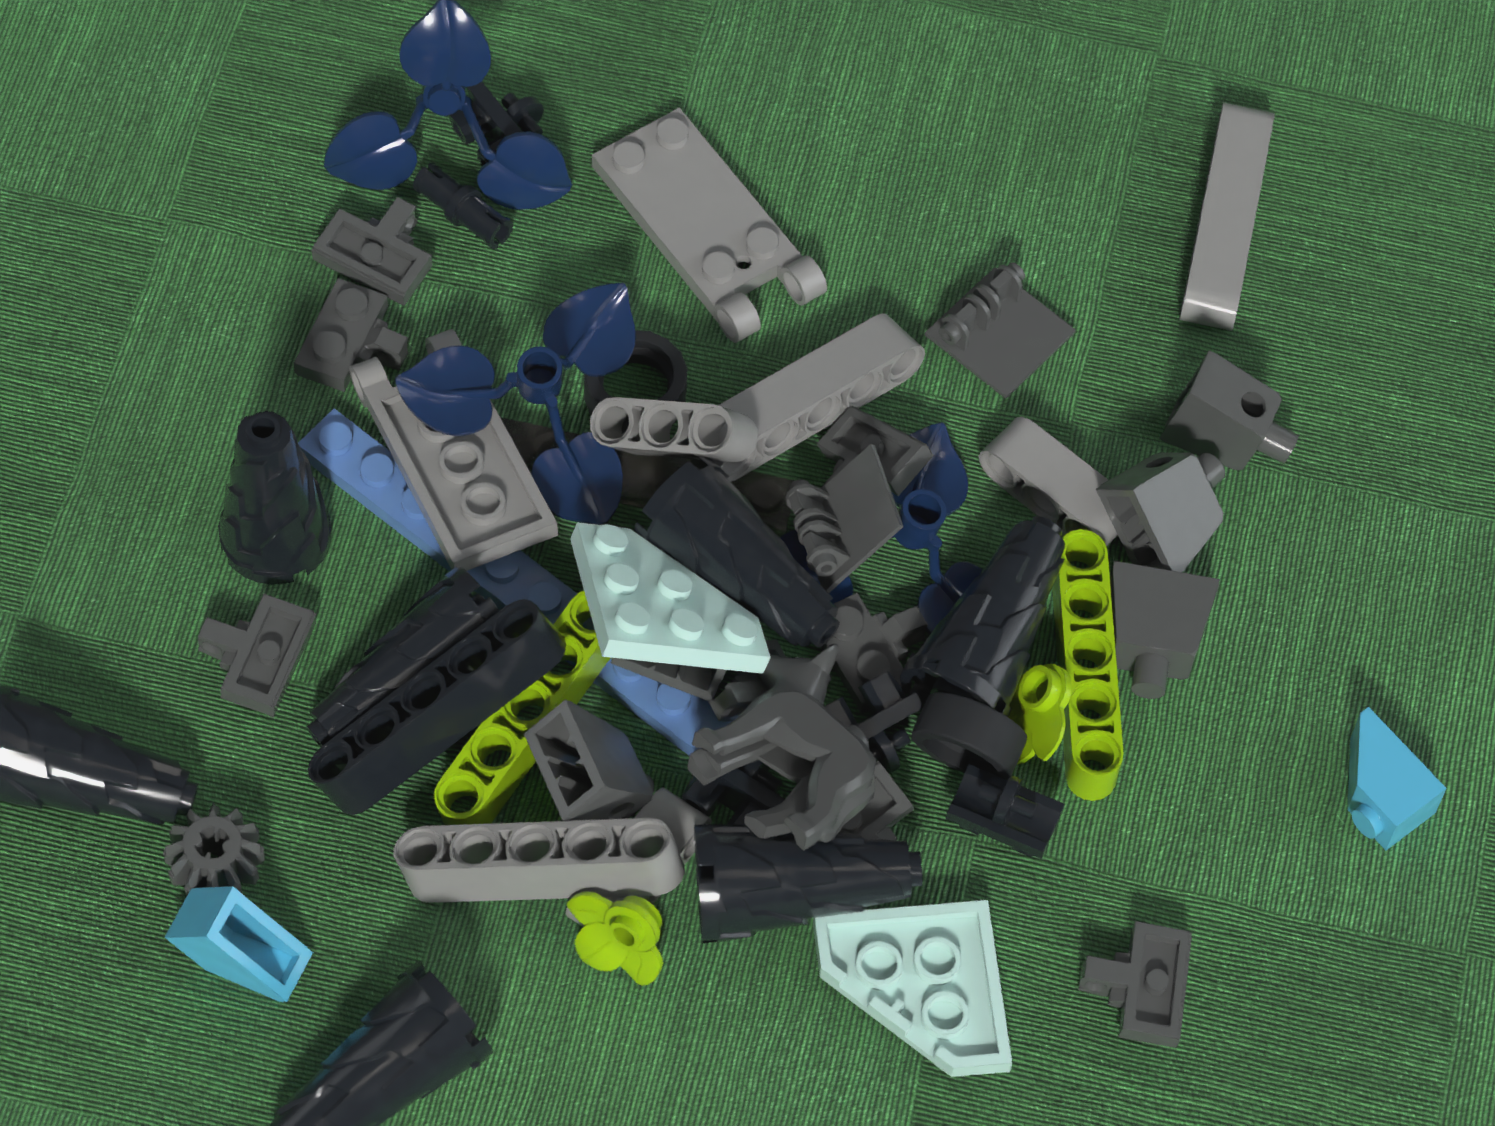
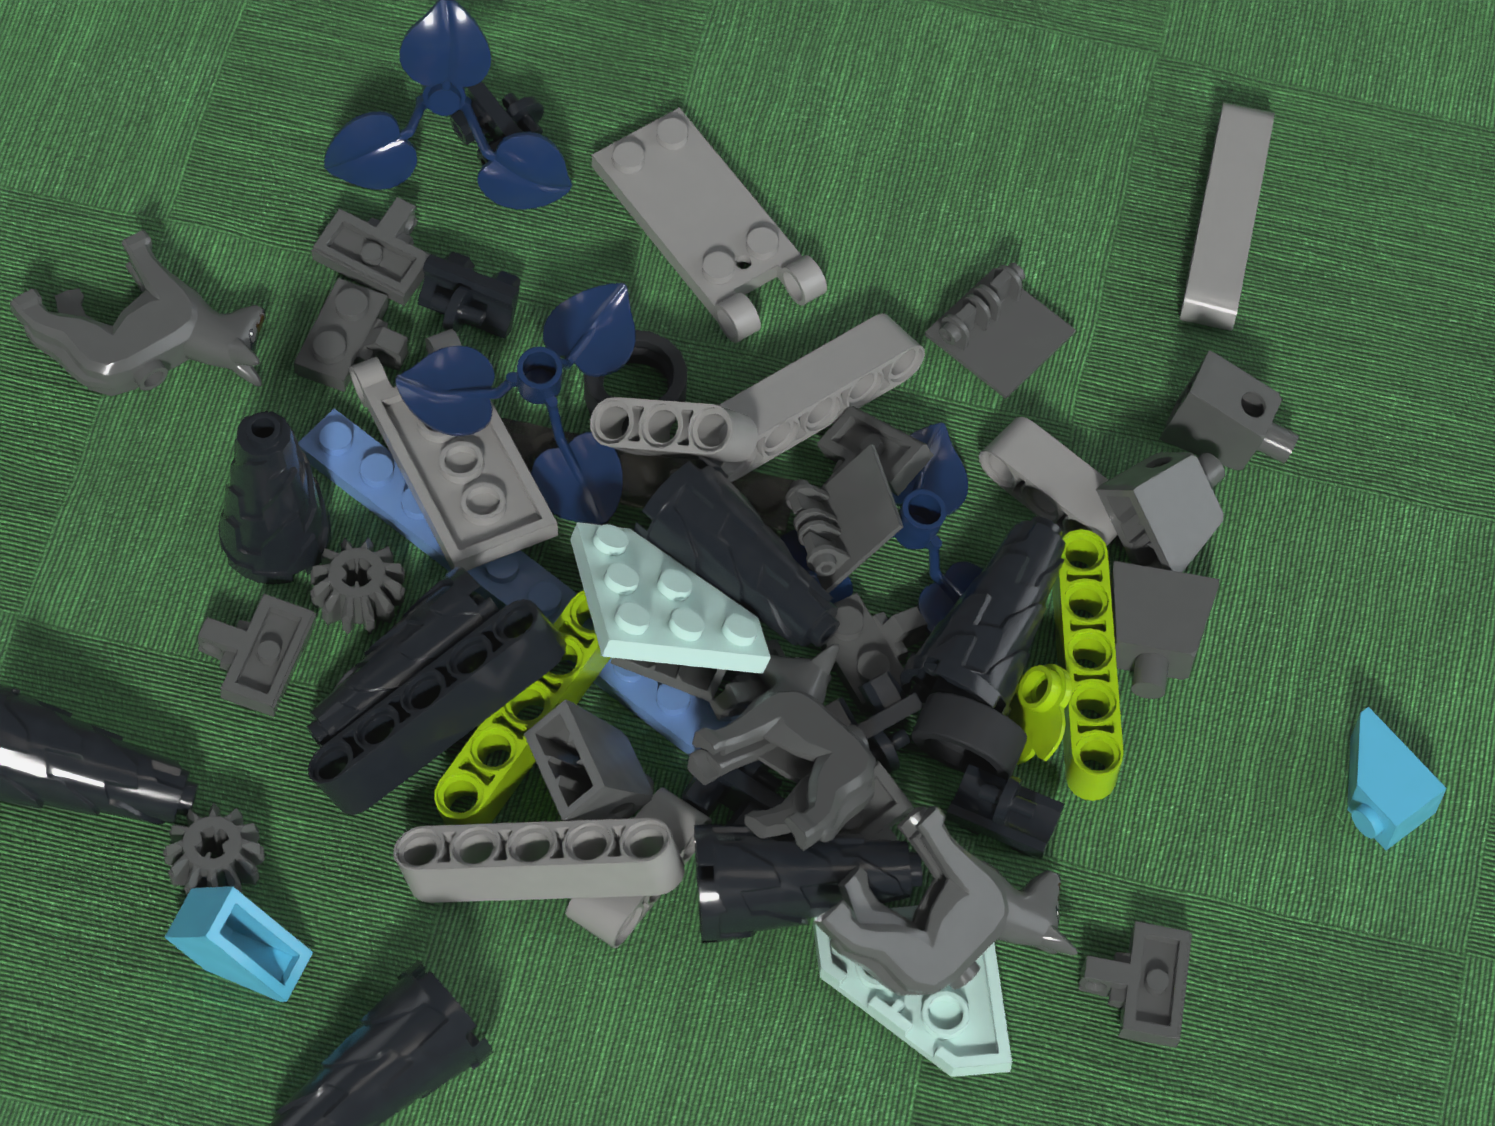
black pin [413,162,513,249] -> none
lime plate [566,892,663,986] -> none
none -> dark grey animal [10,230,266,396]
none -> dark grey gear [310,537,405,635]
none -> black hips [417,251,521,339]
none -> dark grey animal [814,806,1078,996]

